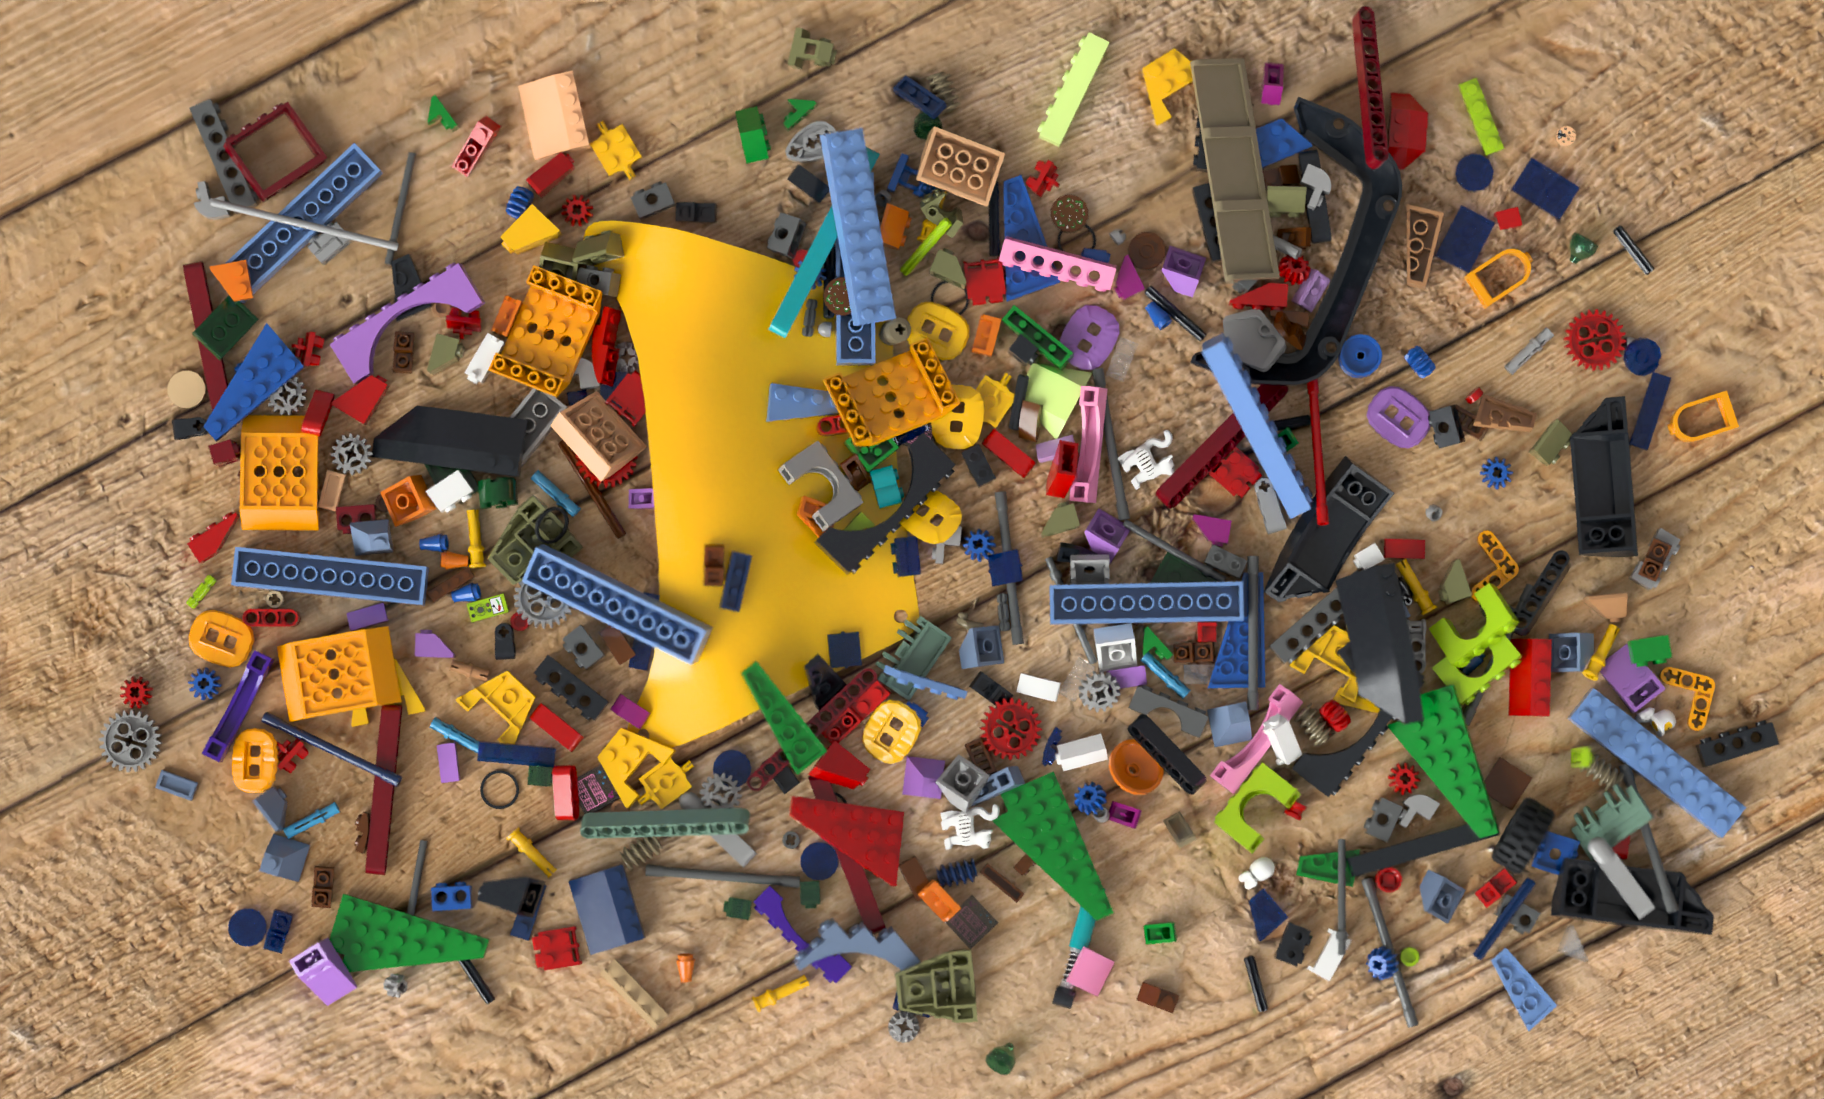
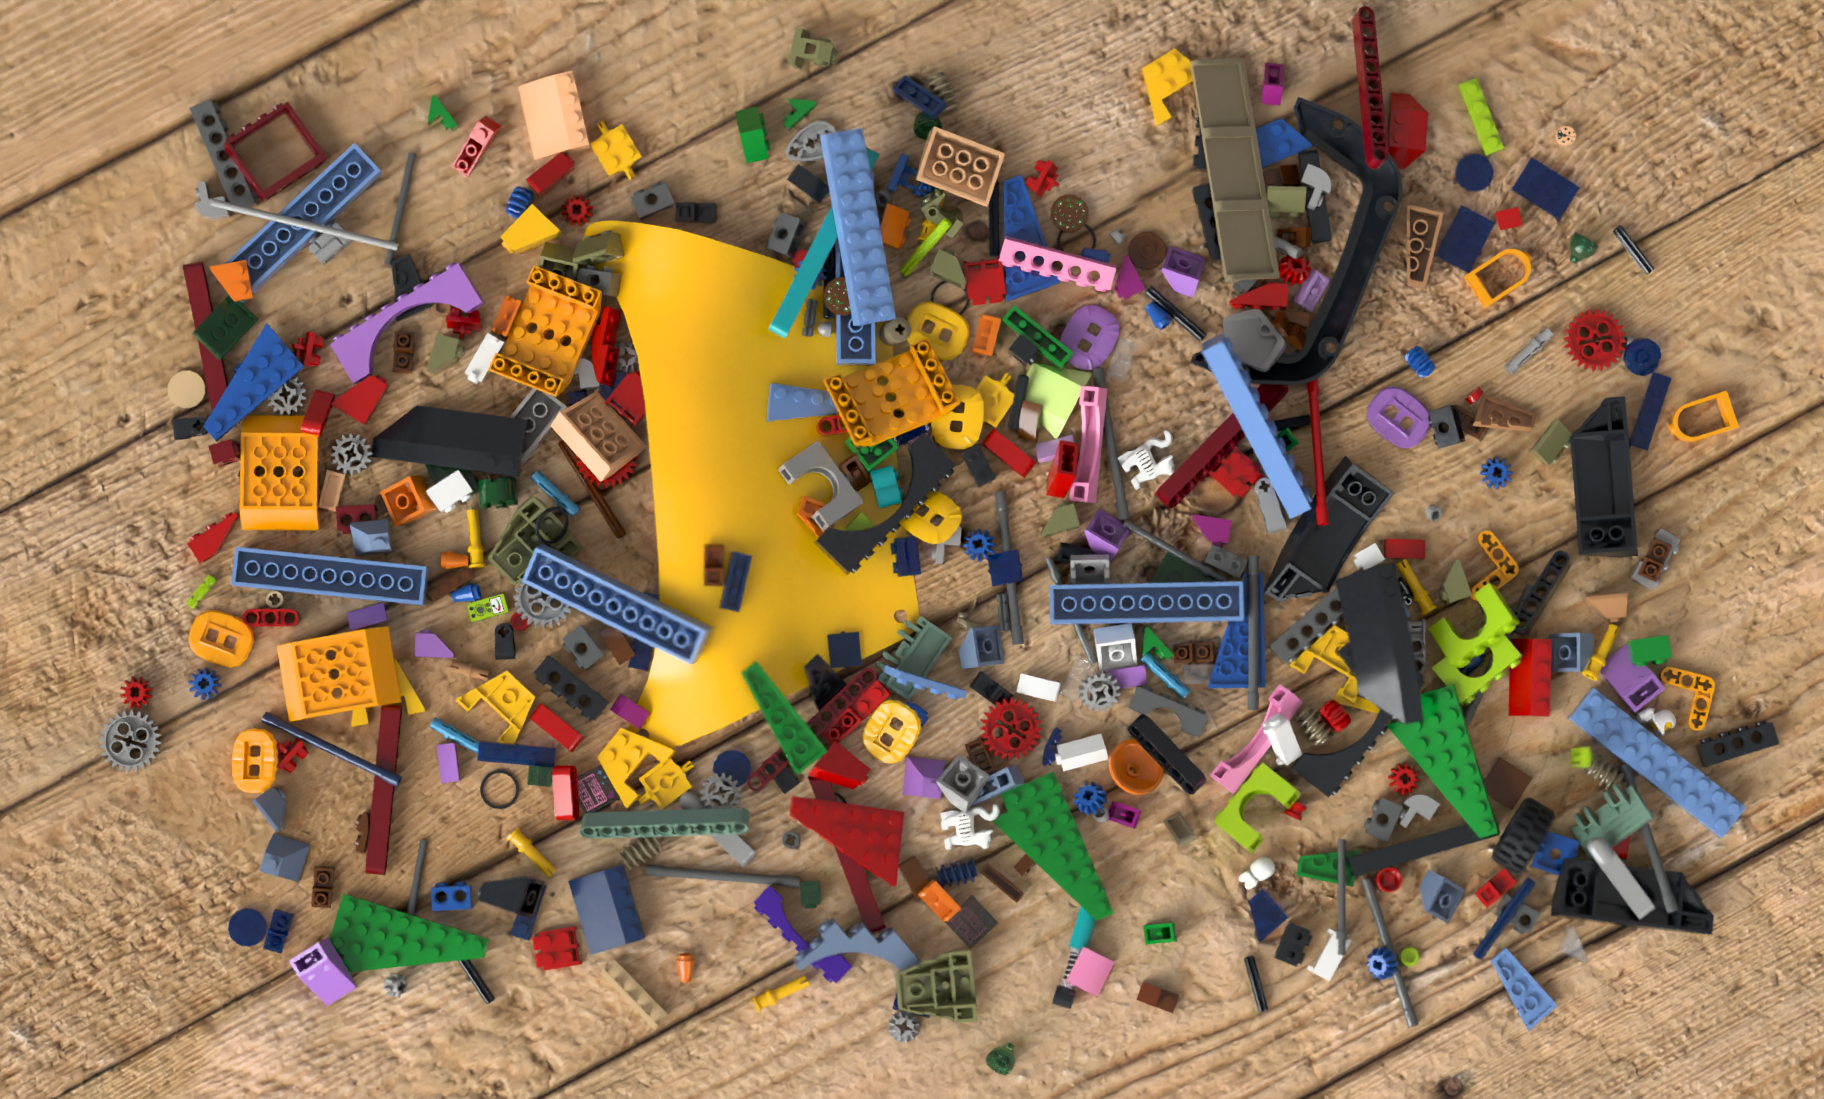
sand blue tile [155,770,198,801] -> none
dark purple arch [202,650,275,762] -> none
dark azure pin [283,802,340,839] -> none
blue cone [419,533,449,552] -> none
medium lavender slope [628,488,655,509] -> none
clear green brick [723,897,752,920] -> none
clear blue tile [800,842,839,880] -> none
yellowish green brick [1037,32,1109,147] -> none
red panel [1197,622,1217,642] -> none
sand blue slope [1207,702,1252,747] -> none
blue wheel [1338,334,1382,379] -> none

